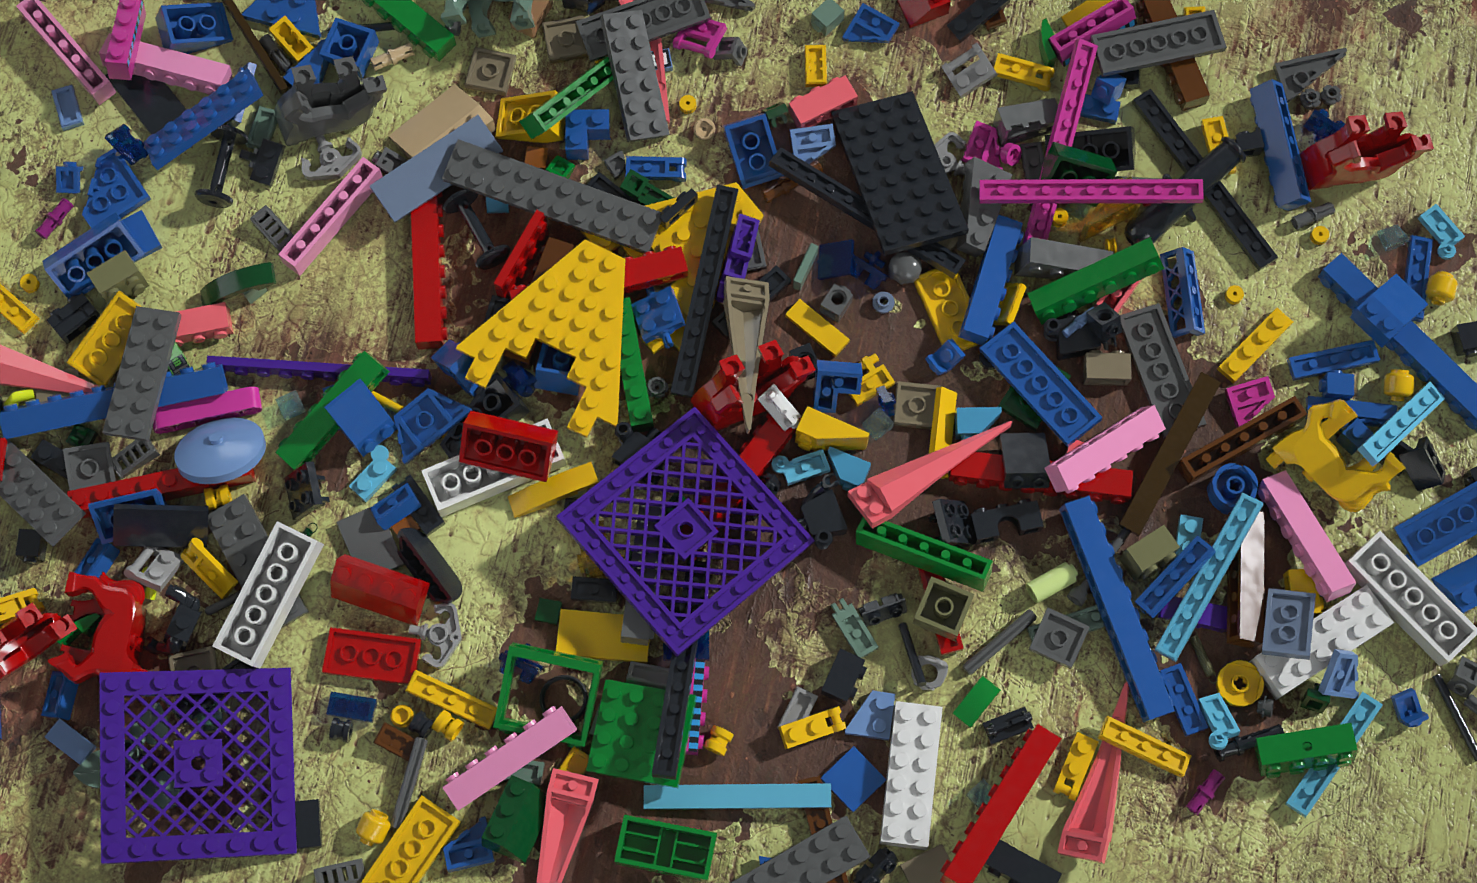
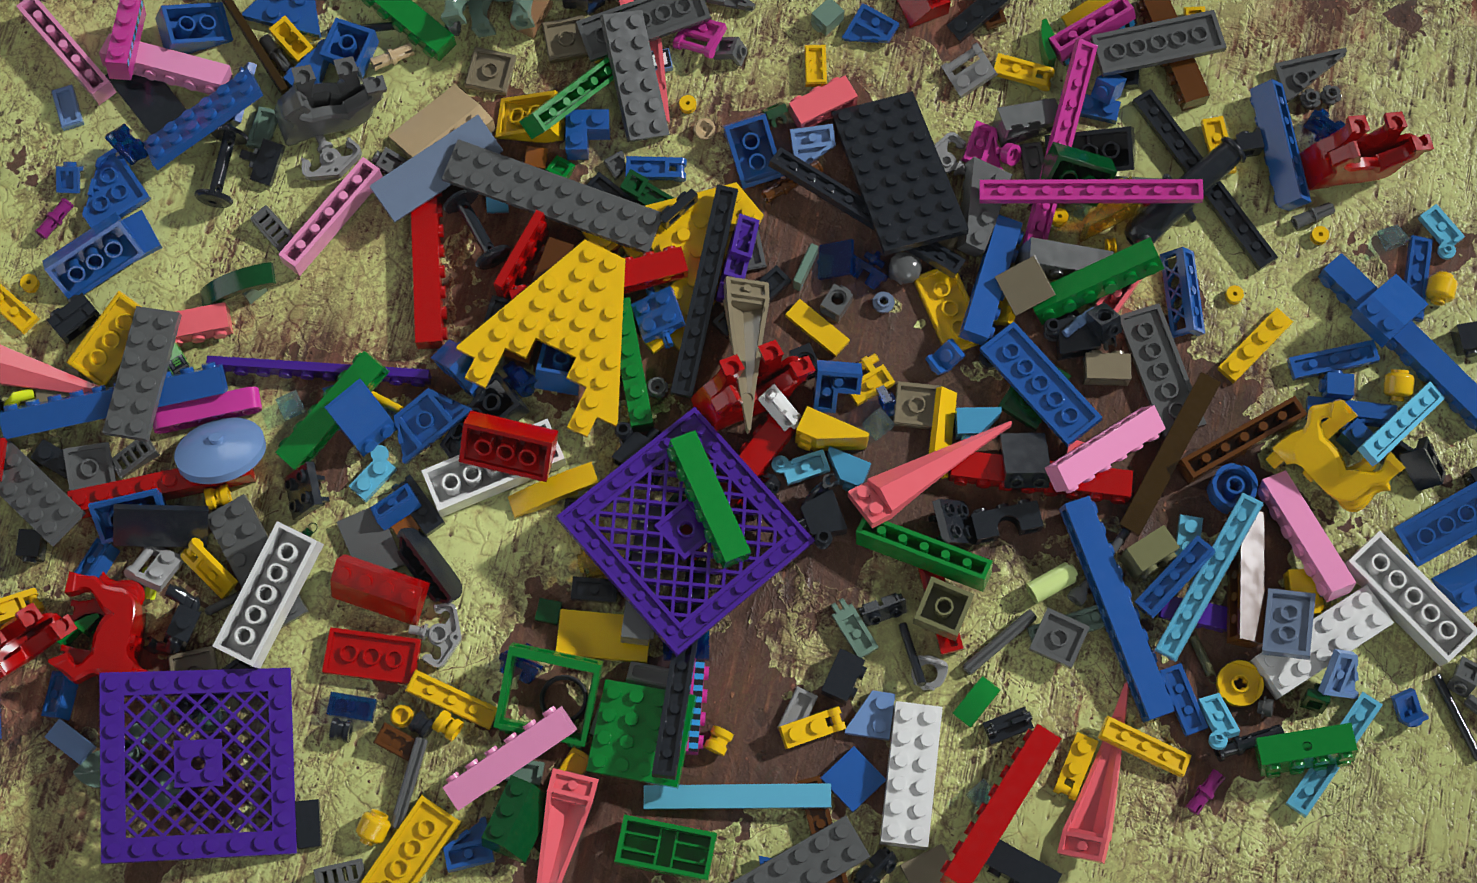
dark green tile [66,424,98,447] -> none
olive brick [87,250,149,304] -> none
dark pink wing [1224,376,1275,428] -> none
none -> green brick [667,430,751,569]
none -> dark tan tile [995,255,1056,316]

